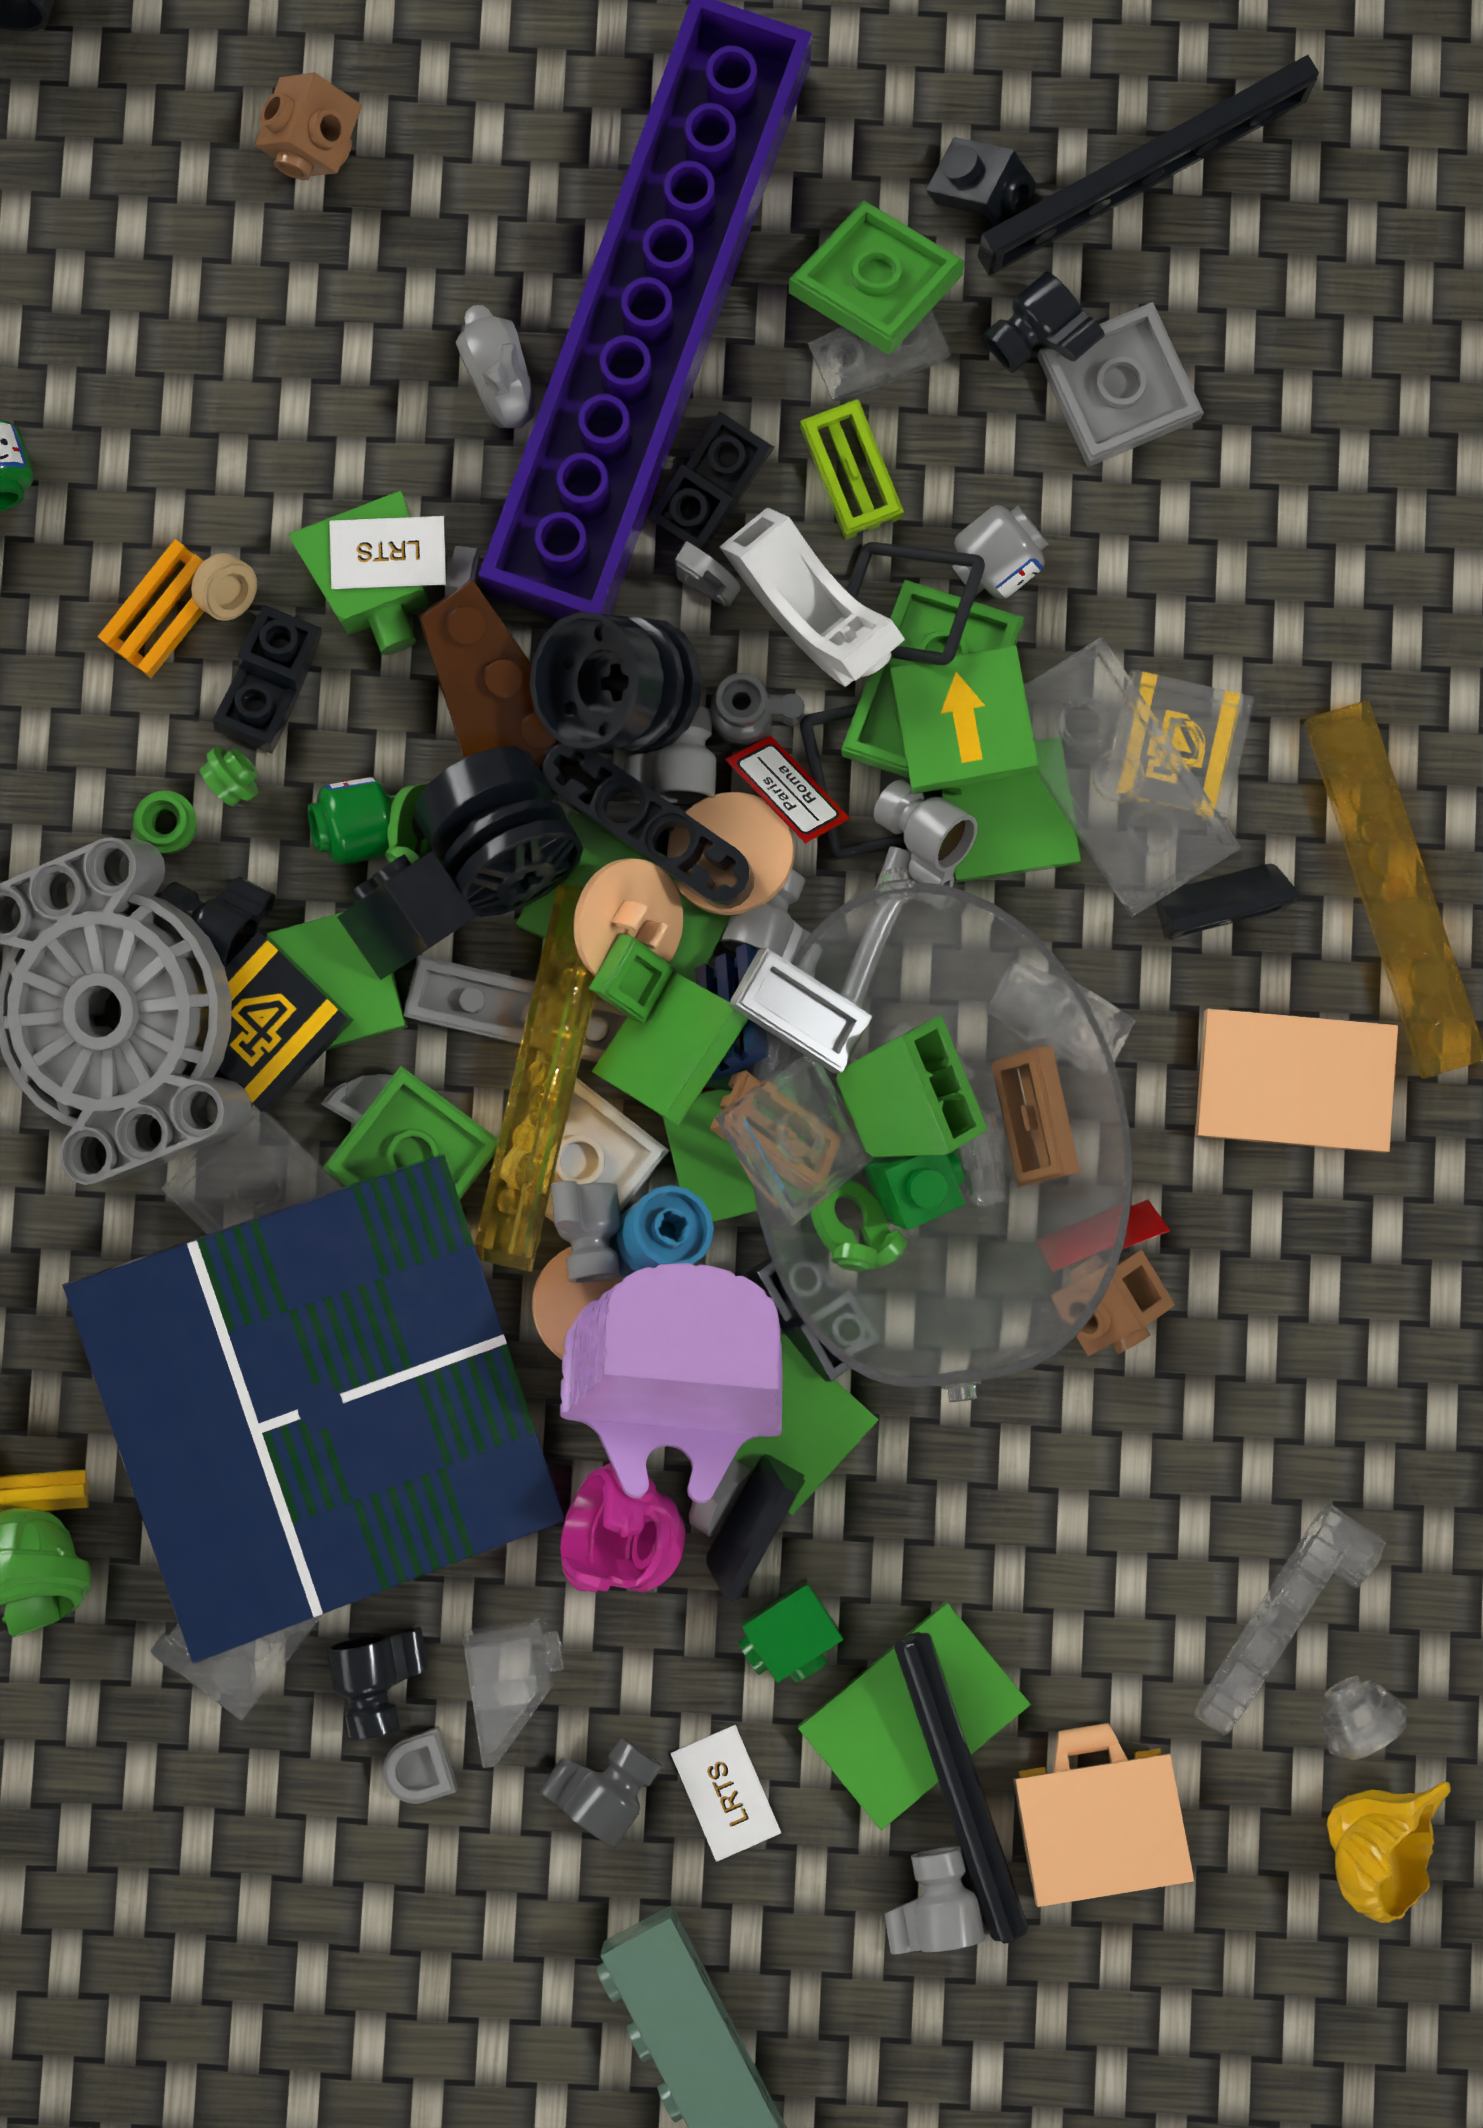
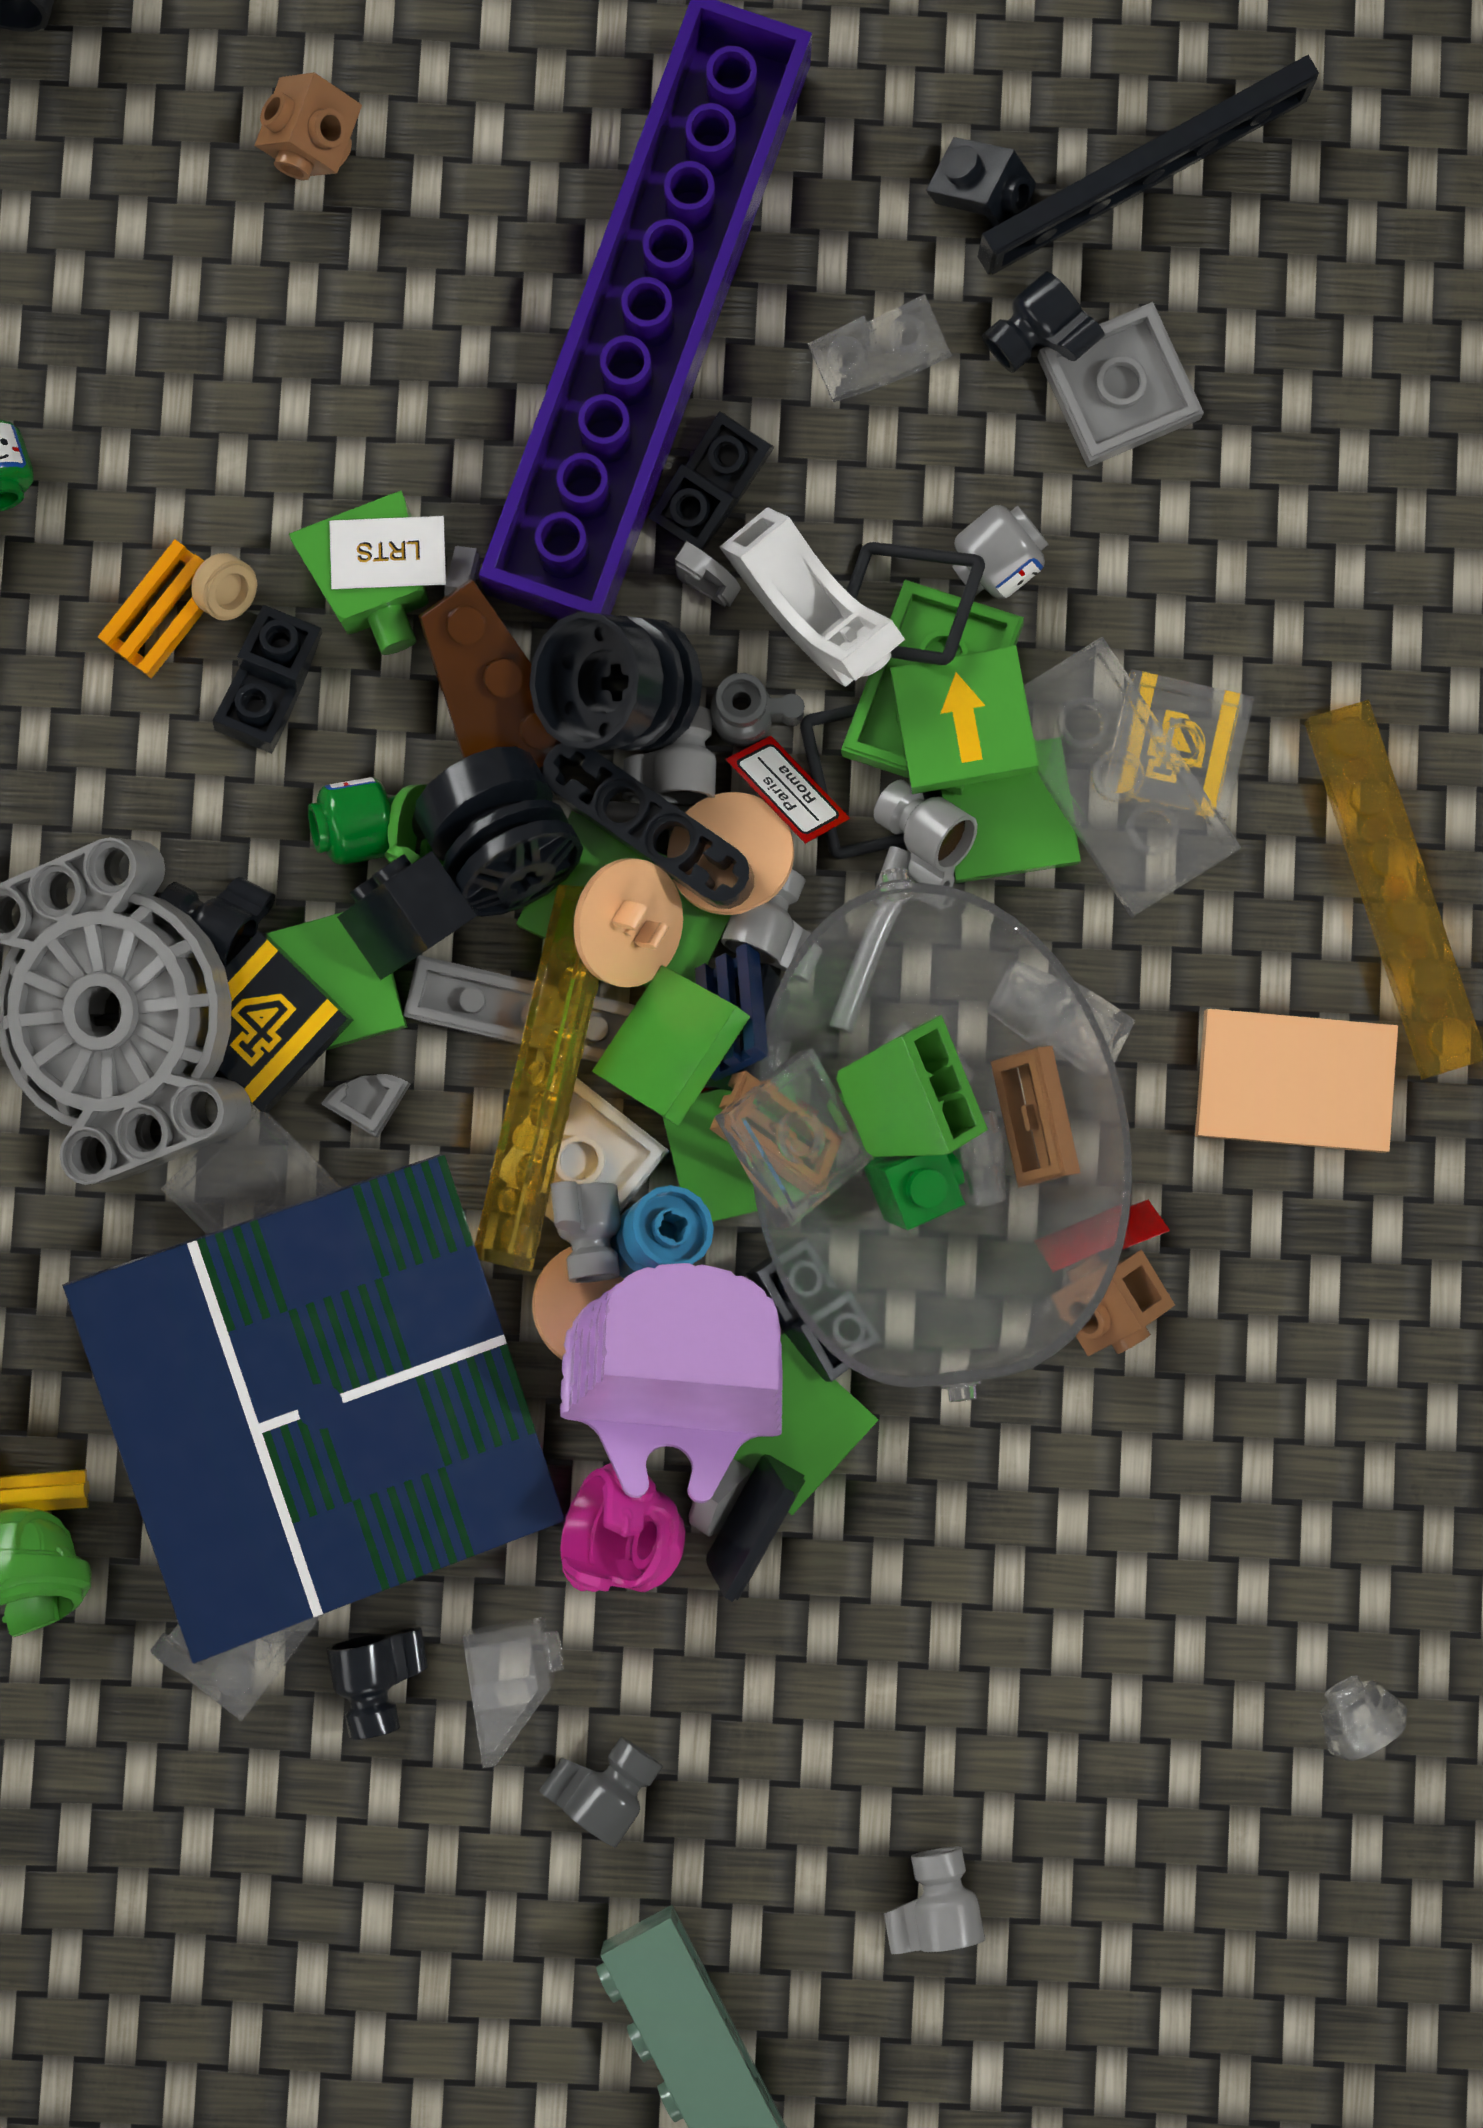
bright green plate [133,791,198,854] -> none
bright green plate [200,746,259,806] -> none
bright green tile [323,1065,503,1199] -> none
light grey tile [383,1726,458,1804] -> none
light grey animal [456,305,535,428] -> none
bright green tile [589,933,675,1023] -> none
white sticker [670,1725,781,1862] -> none
tile [728,948,872,1073] -> none
green brick [738,1578,843,1684] -> none
bright green tile [789,200,964,355] -> none
bright green tile [798,1601,1031,1831] -> none
lime tile [800,399,904,540] -> none
bright green piece [811,1178,907,1272] -> none
black axle [895,1632,1028,1944] -> none
light nougat piece [1013,1723,1194,1907] -> none
black slope [1154,864,1298,940] -> none
clear beam [1194,1504,1387,1736] -> none
yellow hair [1326,1782,1451,1923] -> none

